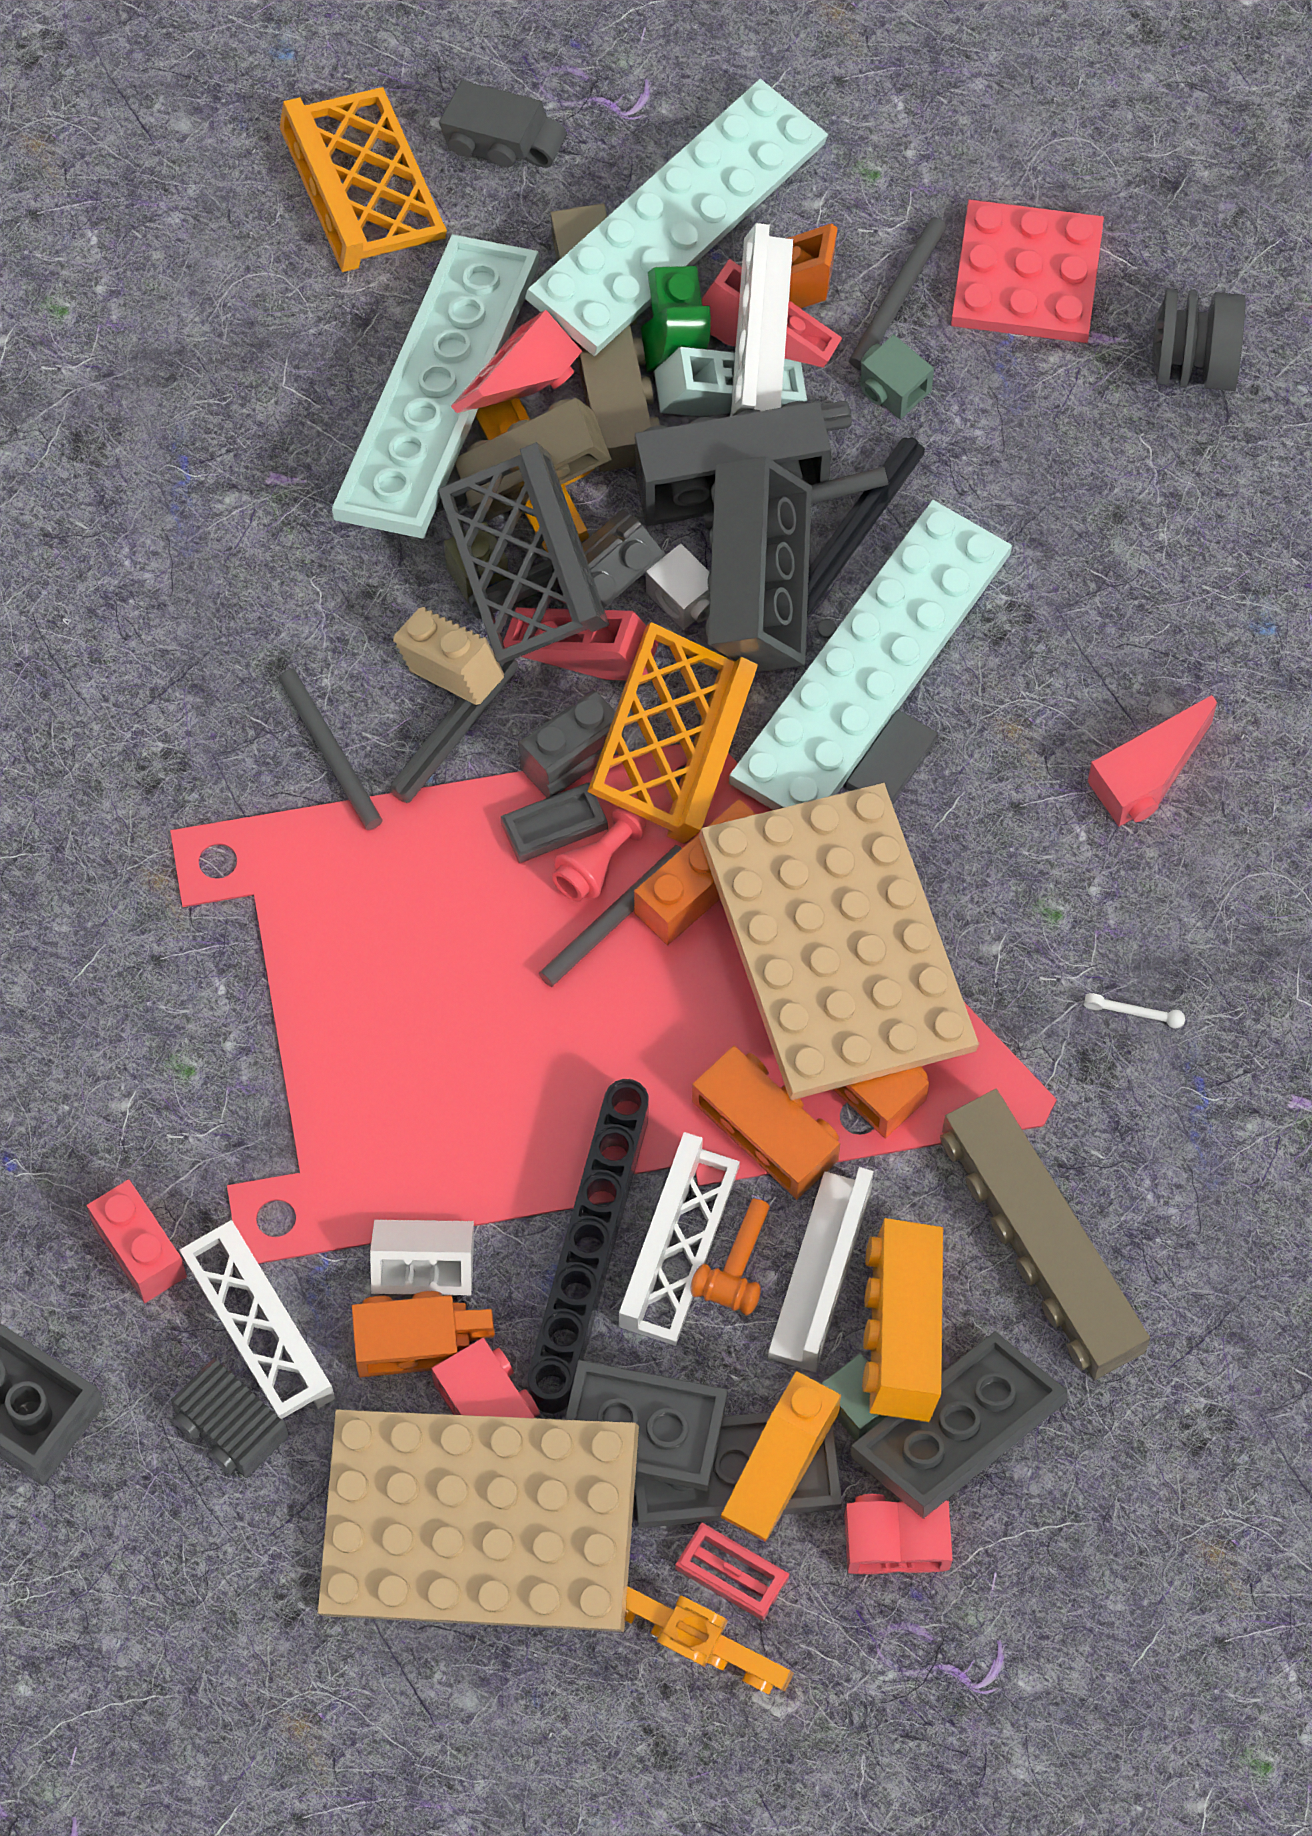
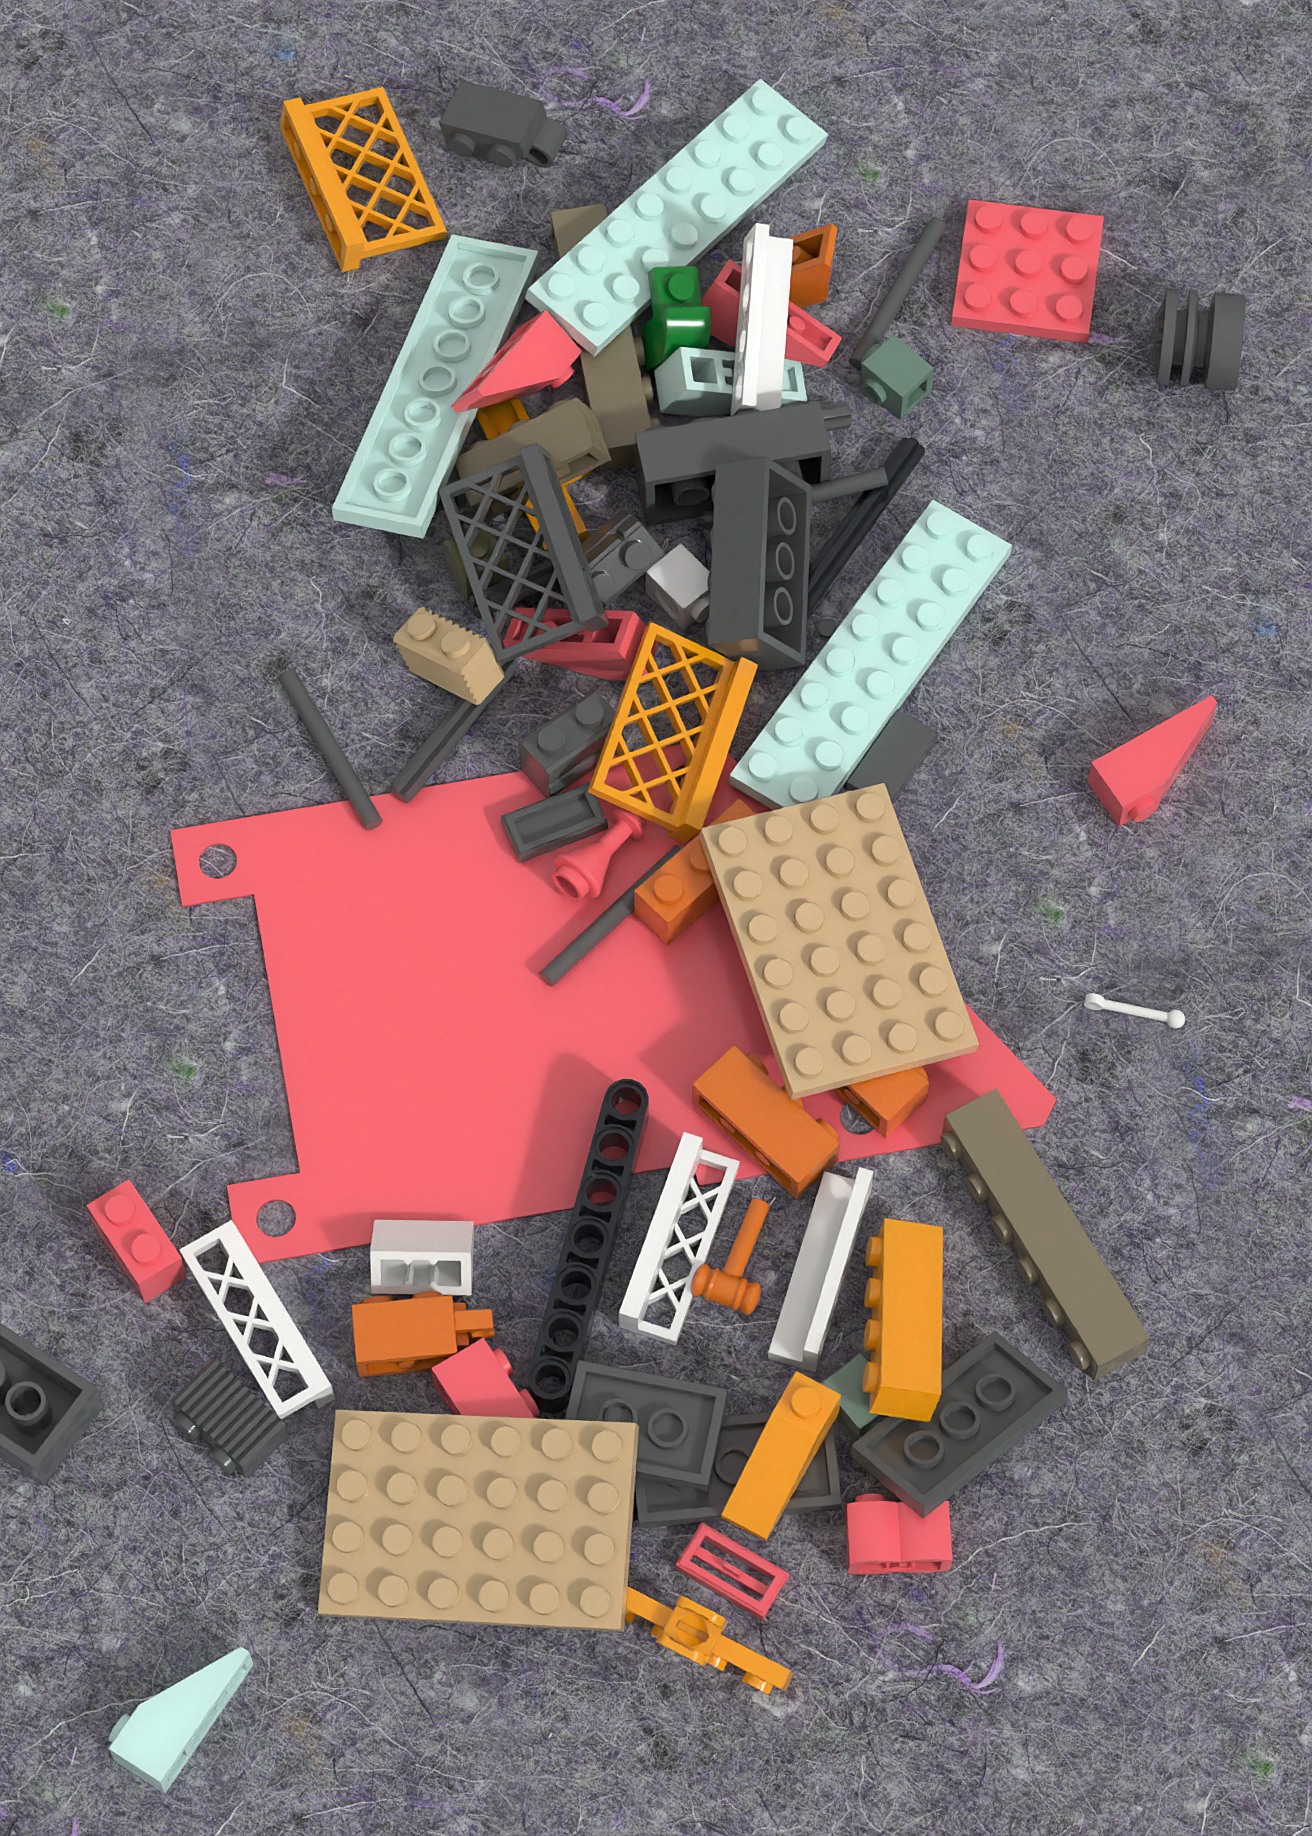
none -> light aqua slope [108,1647,253,1794]

